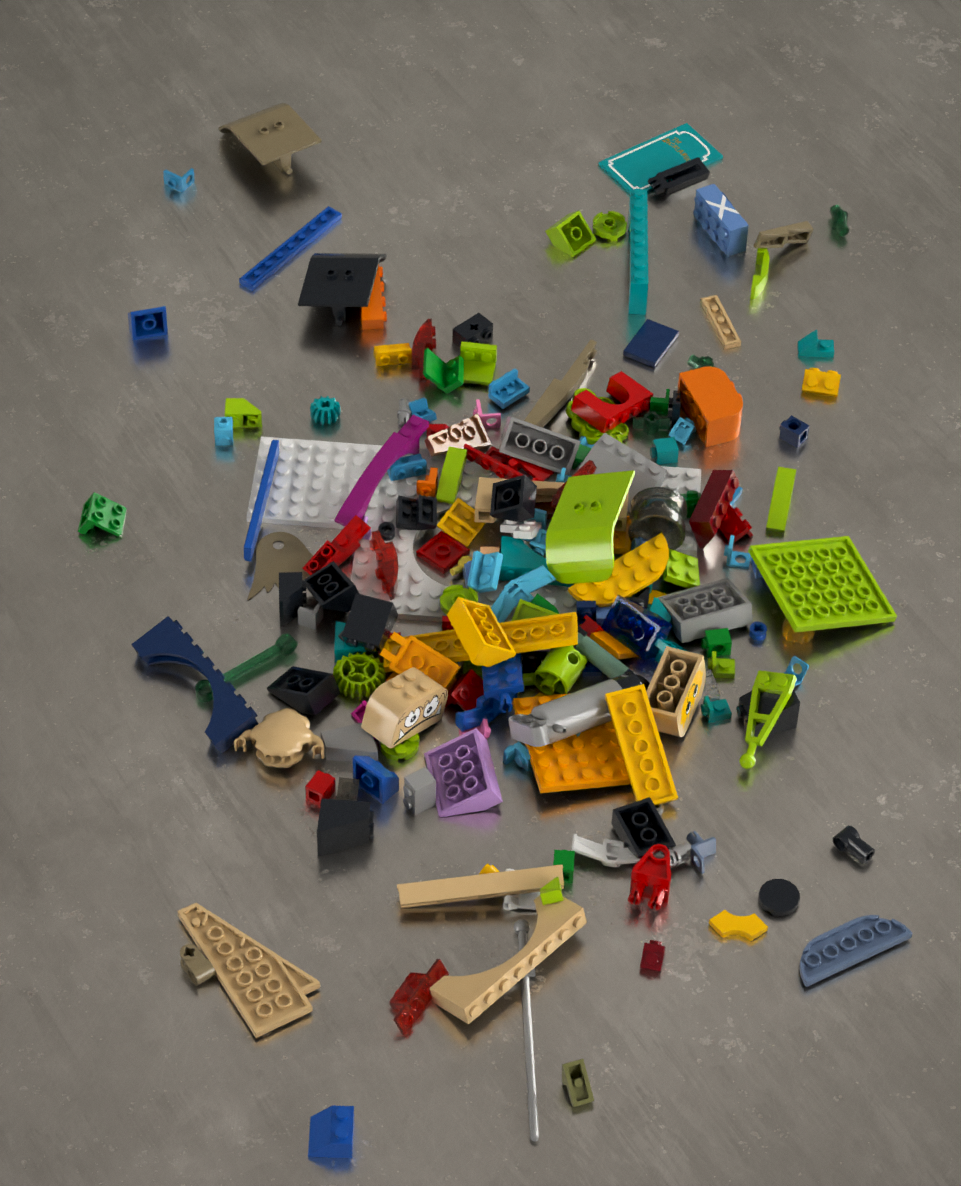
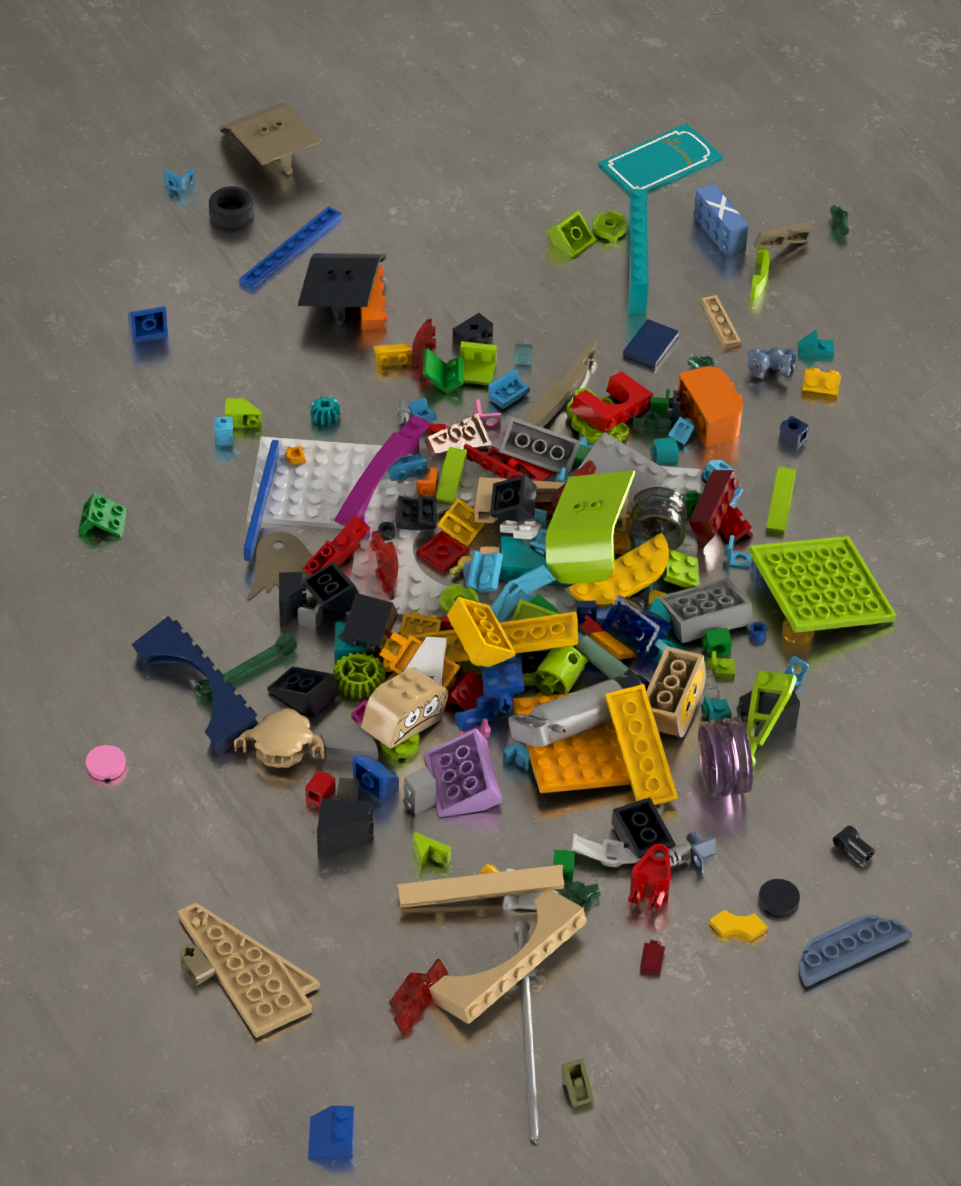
lime slope [540,877,563,905] -> none
black hinge [647,157,710,196] -> none
none -> bright pink tile [85,745,126,780]
none -> black tyre [209,186,254,229]
none -> light orange tile [285,446,306,465]
none -> yellow bracket [399,611,442,637]
none -> white flag [404,637,447,686]
none -> lime slope [413,832,451,868]
none -> clear light blue bracket [514,342,533,367]
none -> clear green axle [558,881,601,908]
none -> clear purple wheel [698,717,753,798]
none -> medium azure bracket [701,460,734,482]
none -> sand blue animal [747,347,797,379]

